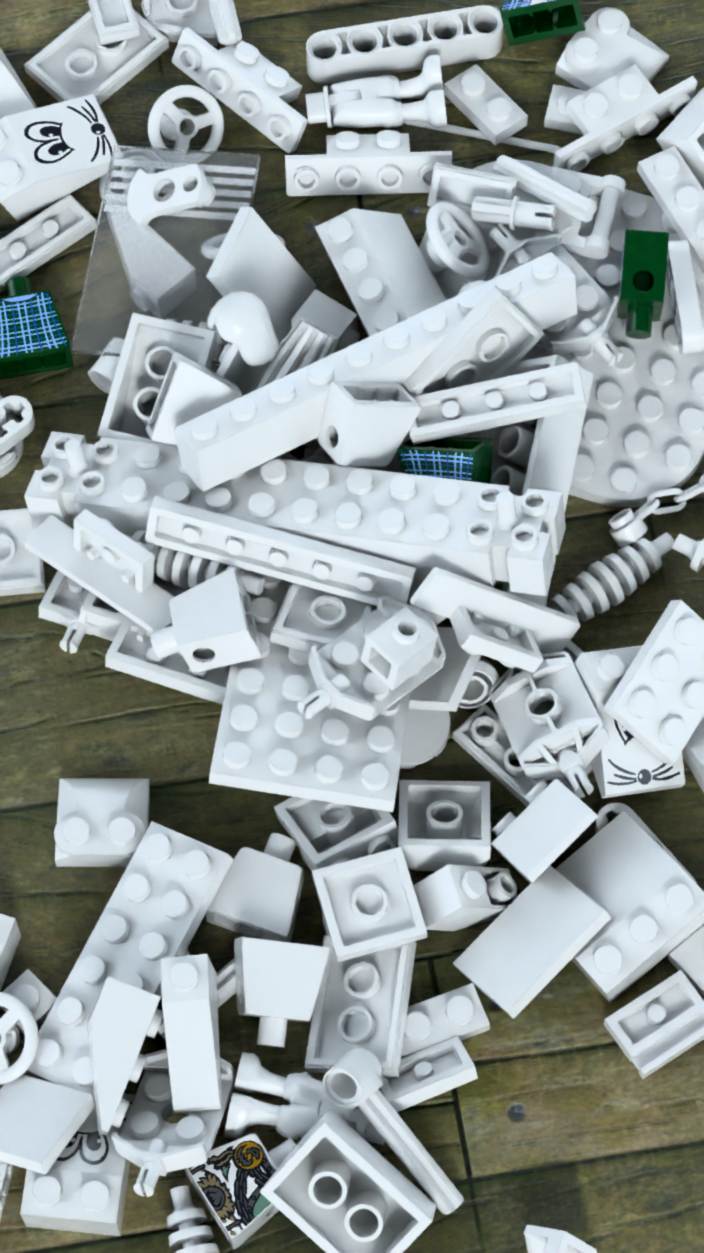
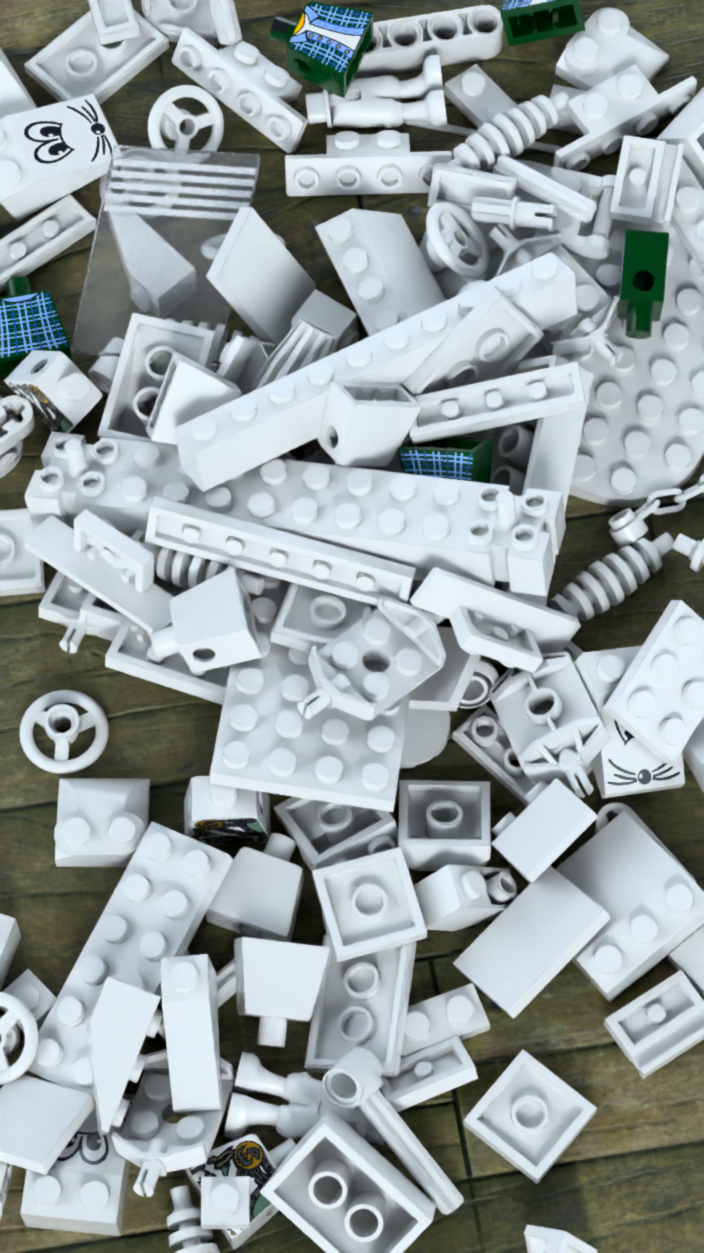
white piece [127,163,216,229] -> none
white hair [207,291,280,366] -> none
white brick [360,606,438,691] -> none
white beam [666,239,704,354] -> none
none -> white torso [4,350,103,433]
none -> white piece [19,690,109,774]
none -> white torso [184,776,271,844]
none -> white plate [201,1176,250,1229]
none -> torso [270,1,373,98]
none -> white piece [447,91,570,171]
none -> white plate [463,1049,597,1184]
none -> white plate [609,135,685,228]

